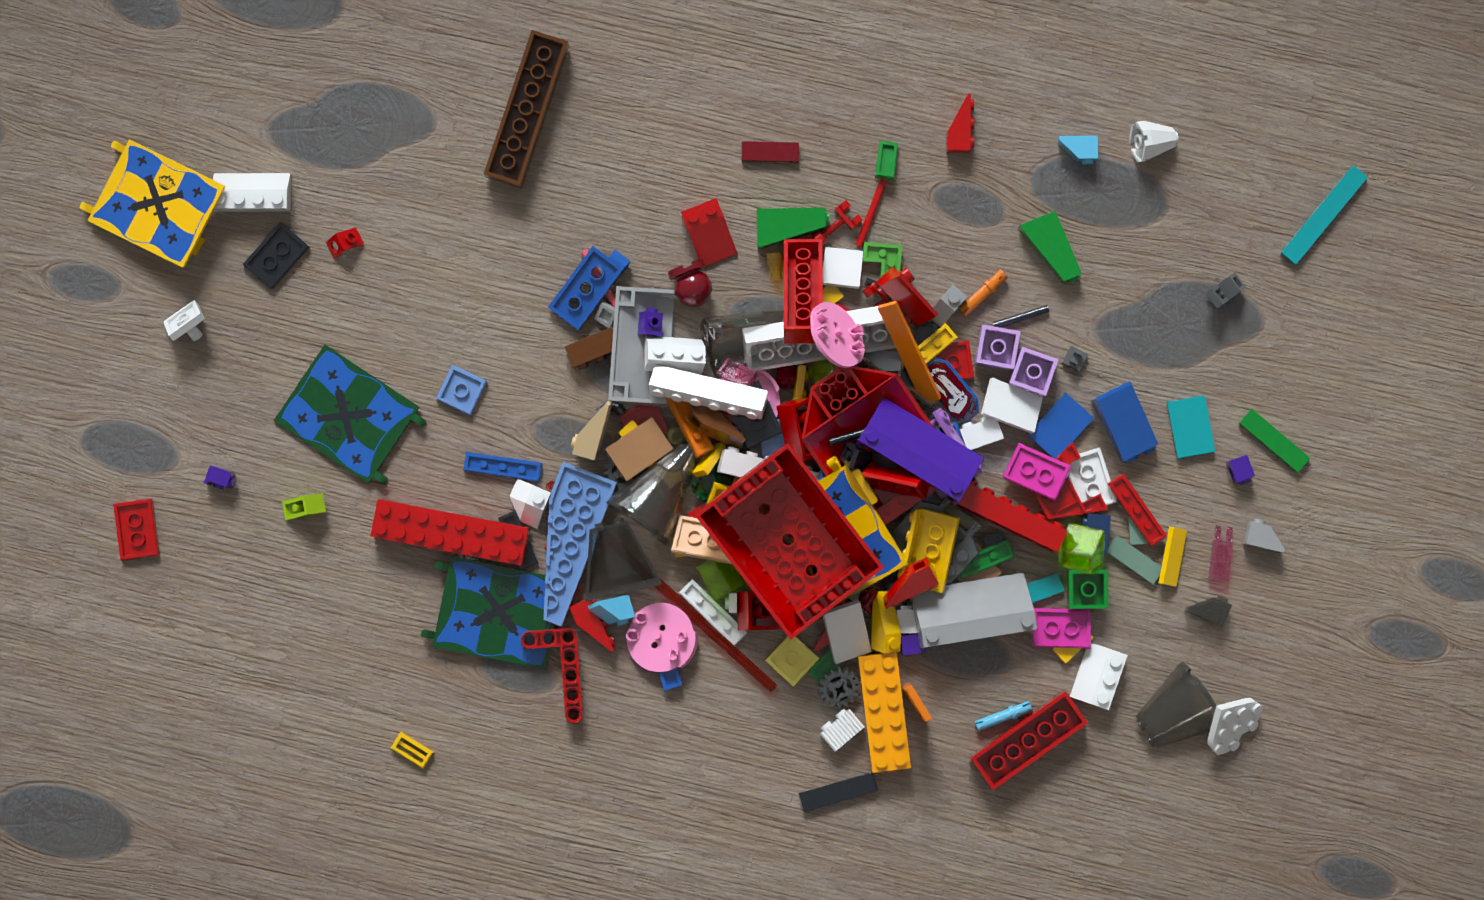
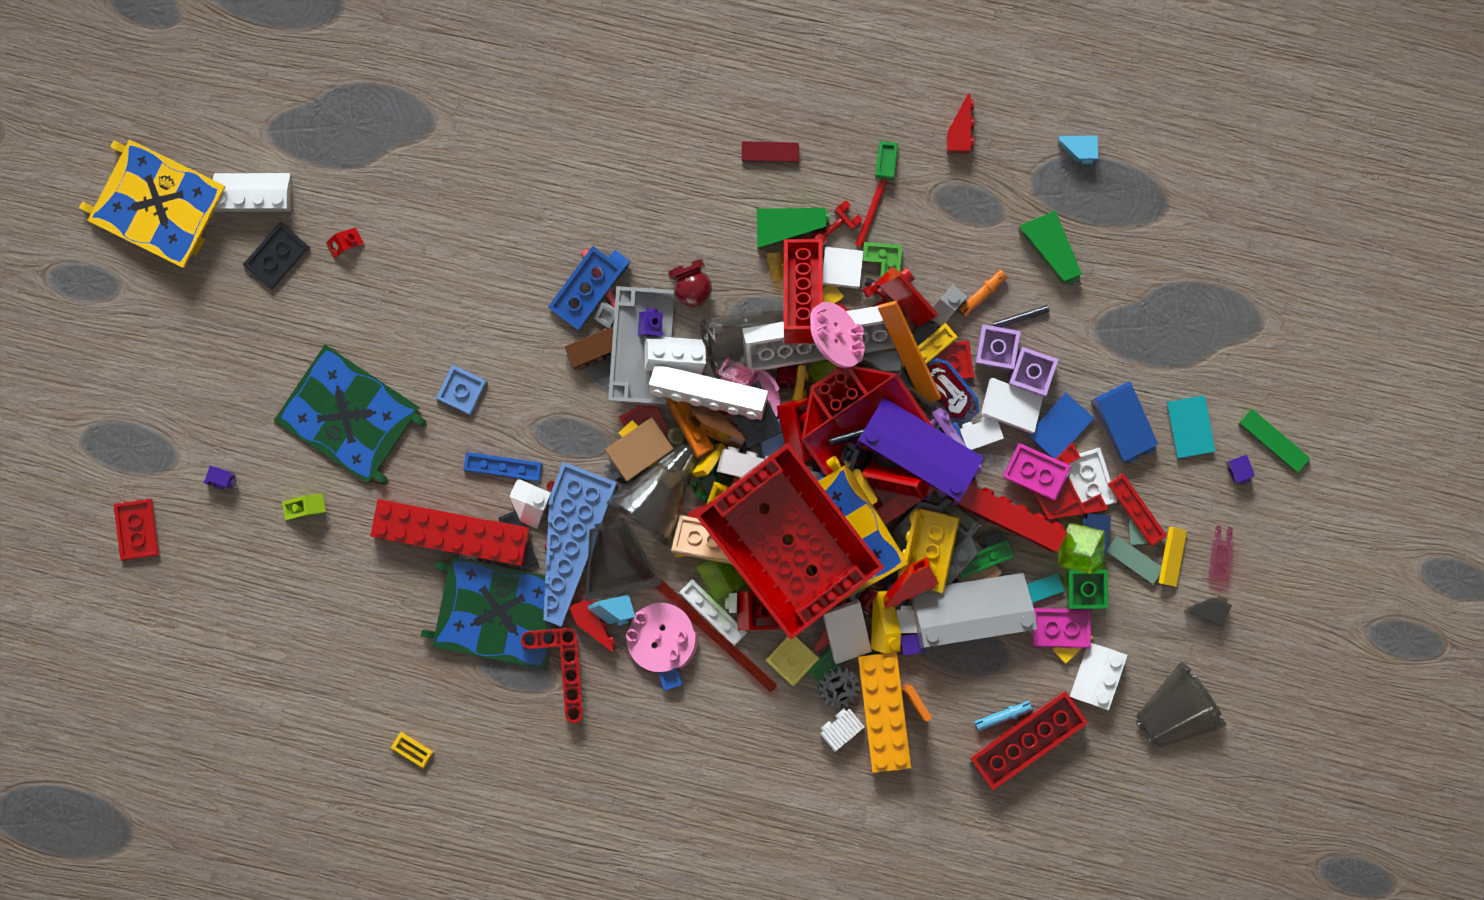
white tile [164,300,205,341] -> none
reddish brown brick [484,30,569,189] -> none
tan slope [570,401,613,460] -> none
black arm [596,401,625,416] -> none
red slope [681,198,738,267] -> none
black tile [799,772,878,812] -> none
dark grey tile [1062,346,1088,372] -> none
white cone [1129,121,1179,162] -> none
dark grey brick [1206,272,1246,308] -> none
white plate [1207,698,1263,755] -> none
light grey slope [1243,519,1285,553] -> none
teal tile [1280,165,1368,265] -> none

